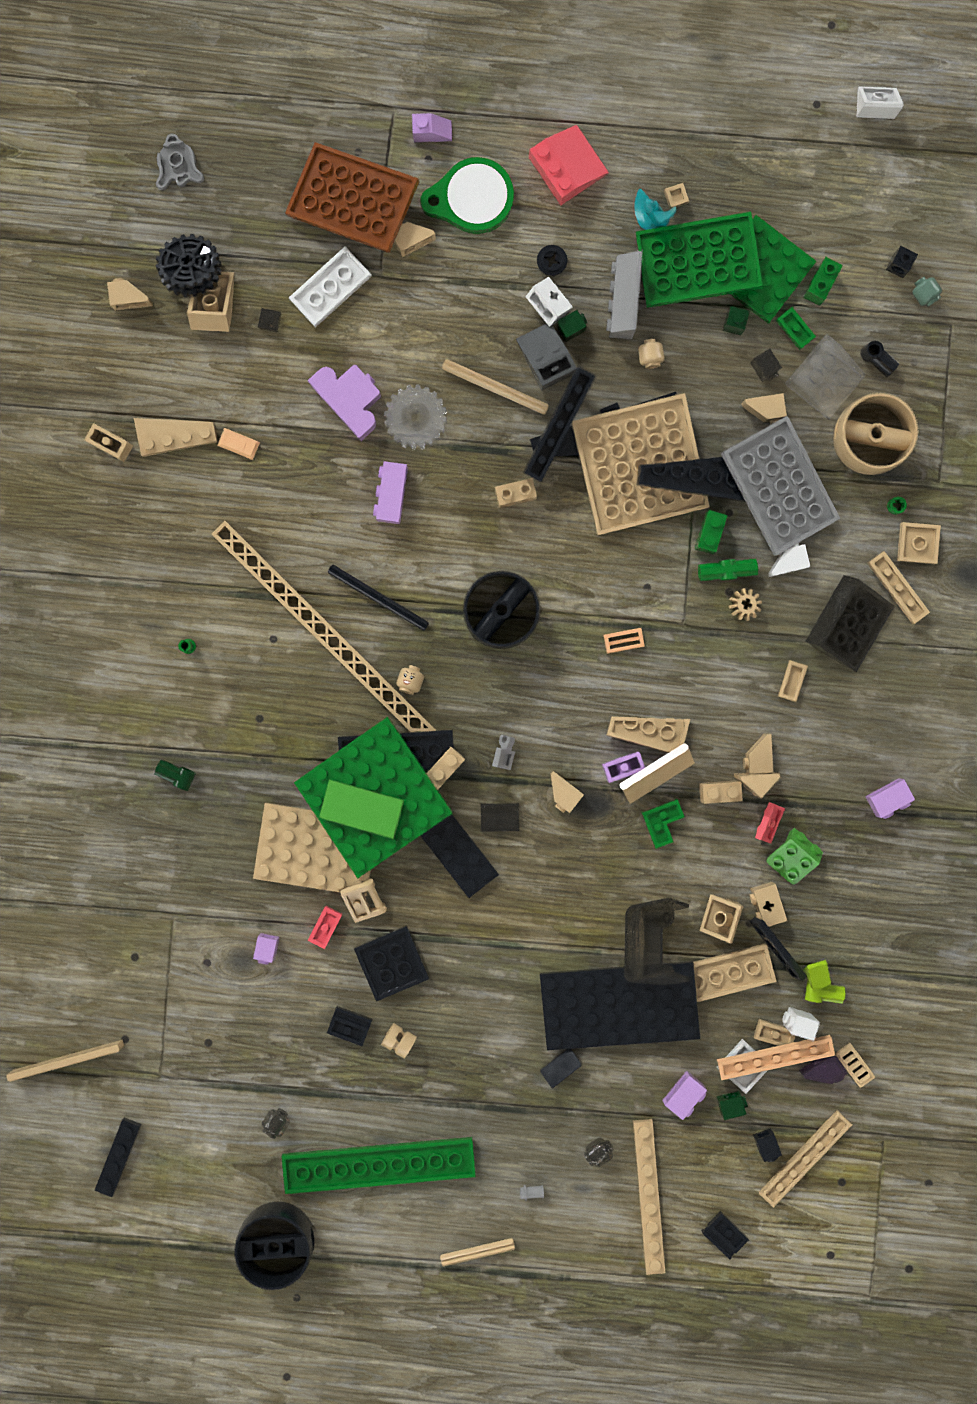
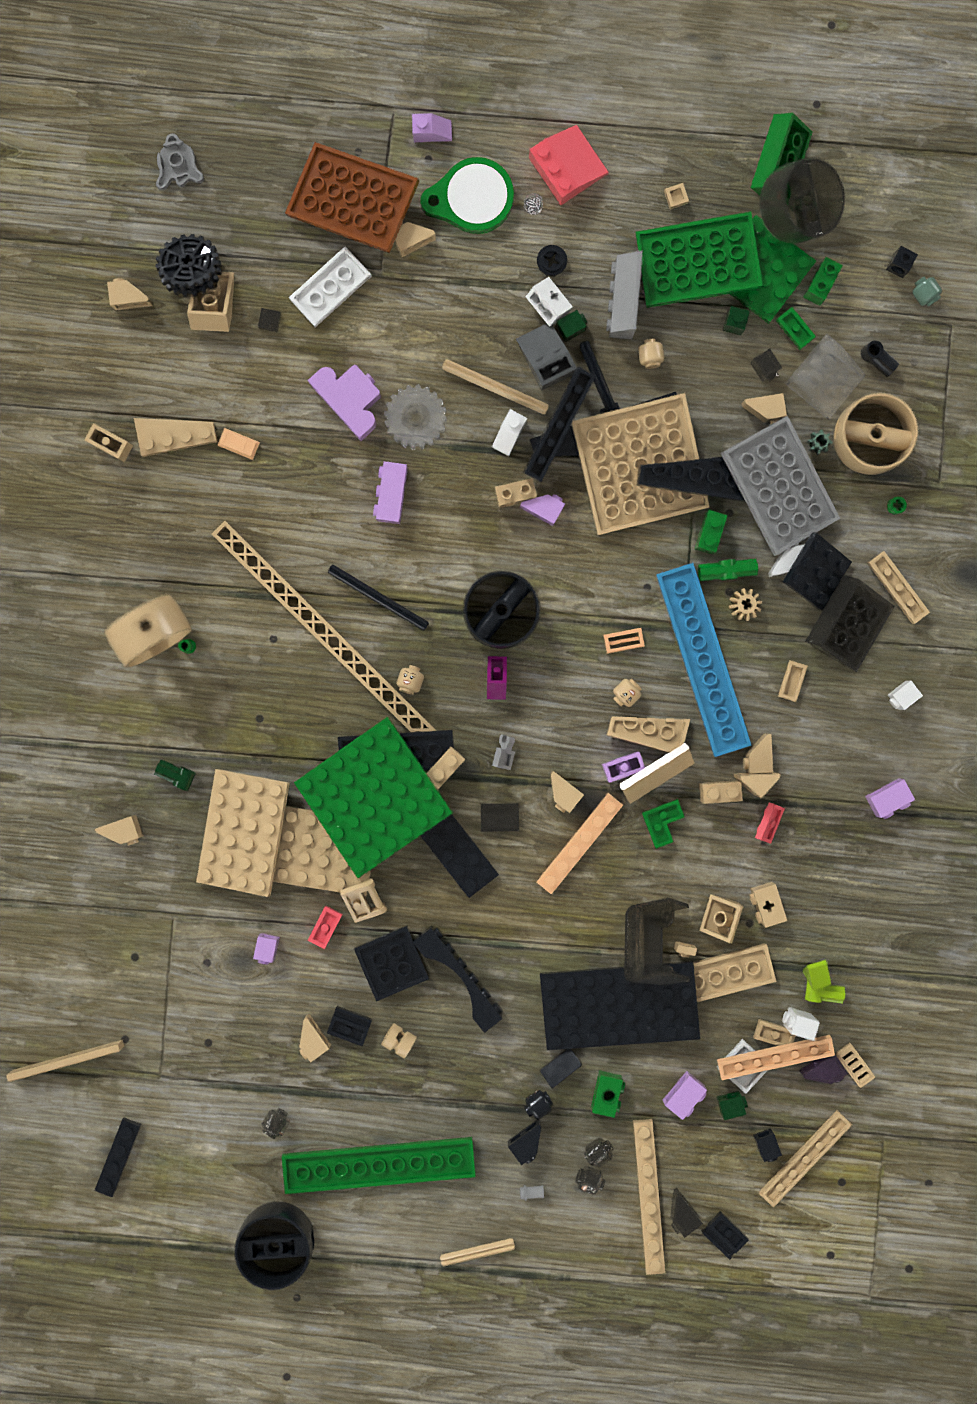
bright green tile [319,780,404,838] -> none
teal piece [634,189,677,230] -> none
black tile [750,917,807,981] -> none
bright green bracket [766,828,823,885] -> none
white slope [857,86,903,119] -> none
tan plate [897,522,941,564] -> none
none -> tan slope [95,815,143,846]
none -> tan cylinder [105,595,192,668]
none -> tan plate [196,769,290,897]
none -> tan slope [299,1014,331,1063]
none -> black arch [413,925,503,1033]
none -> magenta slope [487,656,507,700]
none -> white slope [492,409,527,456]
none -> black slope [508,1120,541,1166]
none -> lavender slope [520,494,565,526]
none -> clear tile [524,193,543,215]
none -> black head [524,1090,554,1120]
none -> light nougat plate [536,793,623,895]
none -> clear smoke head [575,1166,605,1195]
none -> black axle [579,341,616,412]
none -> green brick [591,1070,625,1118]
none -> tan head [613,678,642,707]
none -> dark azure plate [656,563,751,757]
none -> clear smoke slope [670,1187,703,1238]
none -> tan plate [674,941,697,958]
none -> green slope [751,113,813,205]
none -> clear smoke cylinder [760,158,845,243]
none -> black plate [782,532,852,611]
none -> sand green gear [807,429,833,455]
none -> white brick [888,681,923,710]

